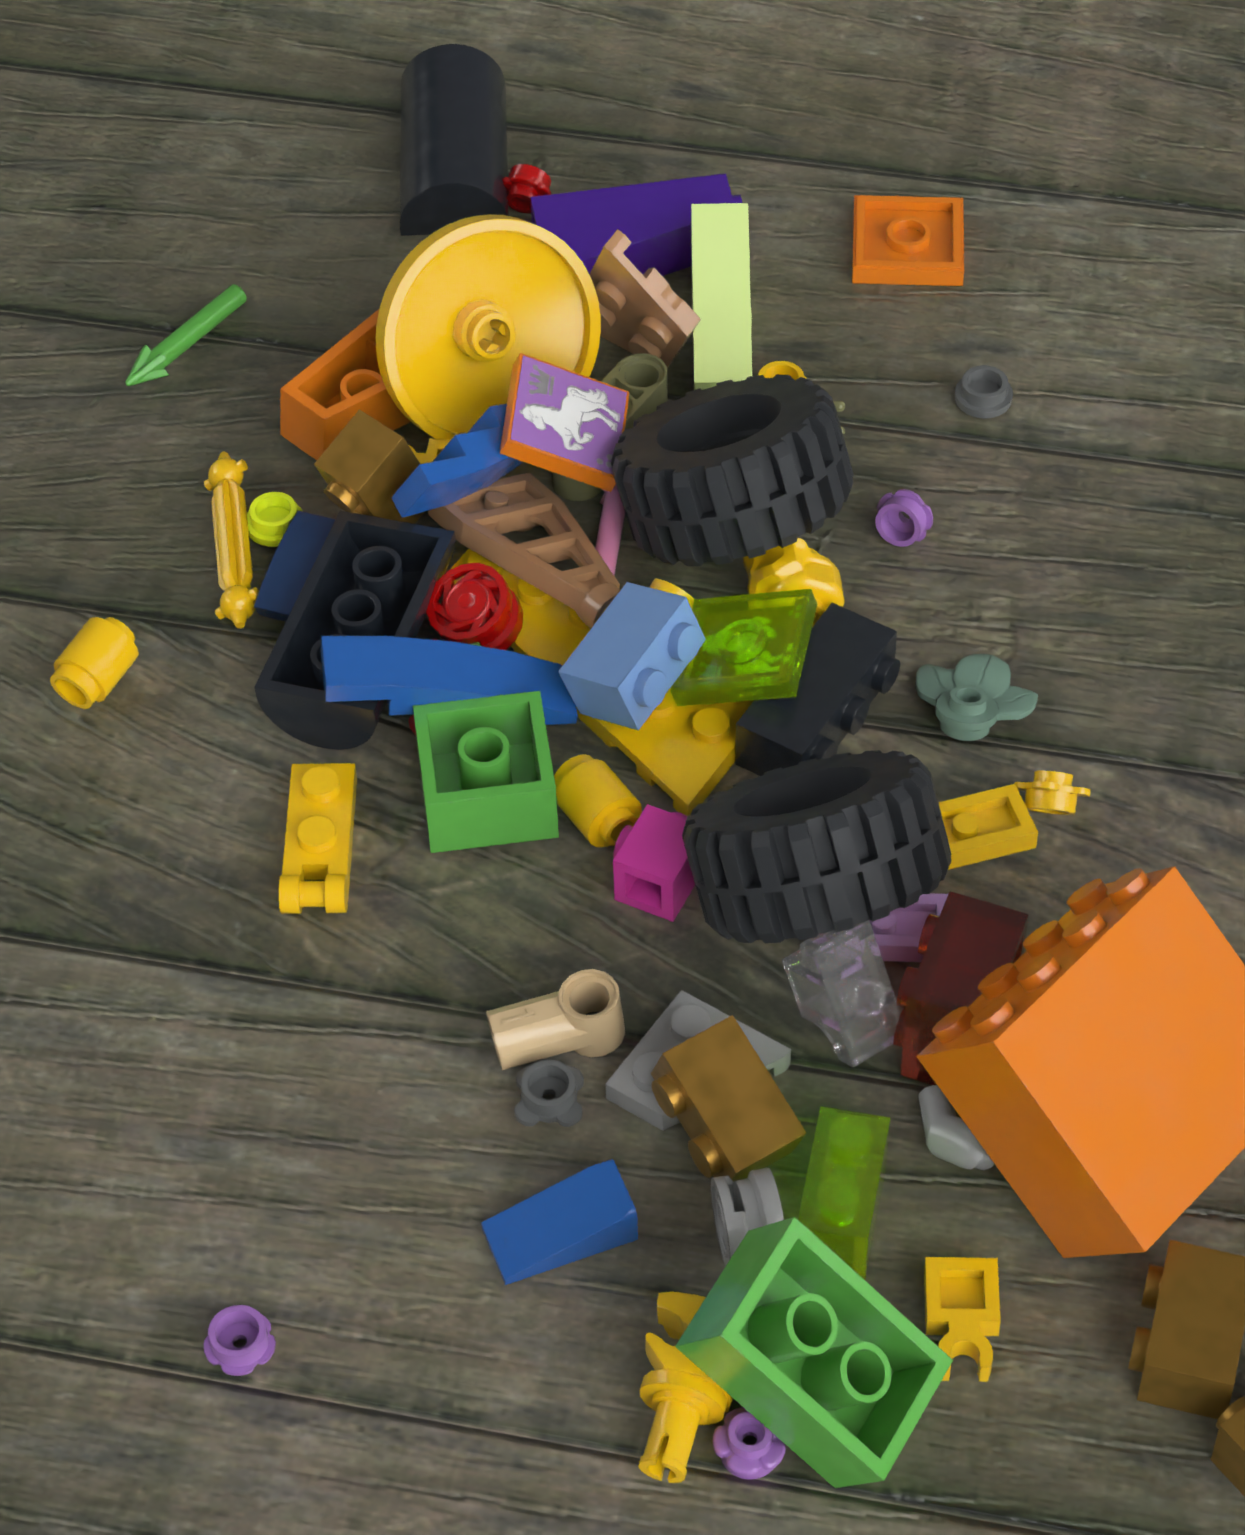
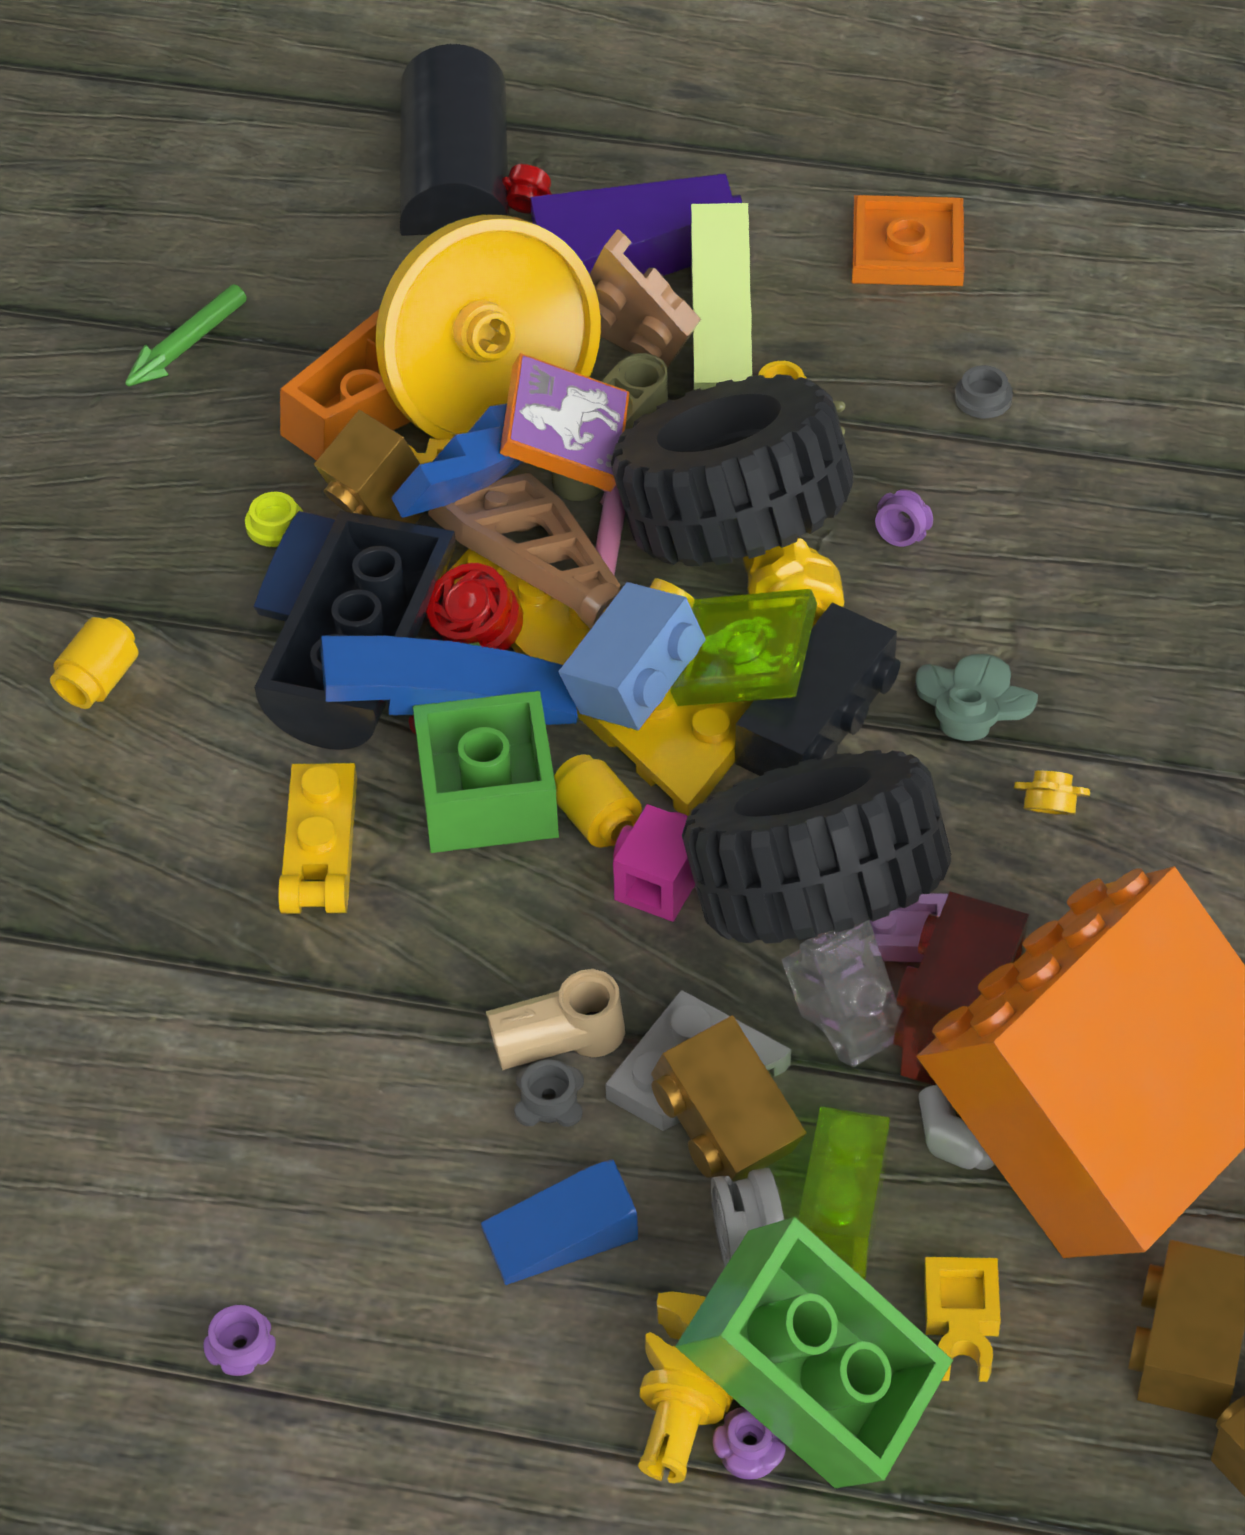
yellow wheel [204,451,259,629] -> none
yellow plate [938,784,1038,870] -> none

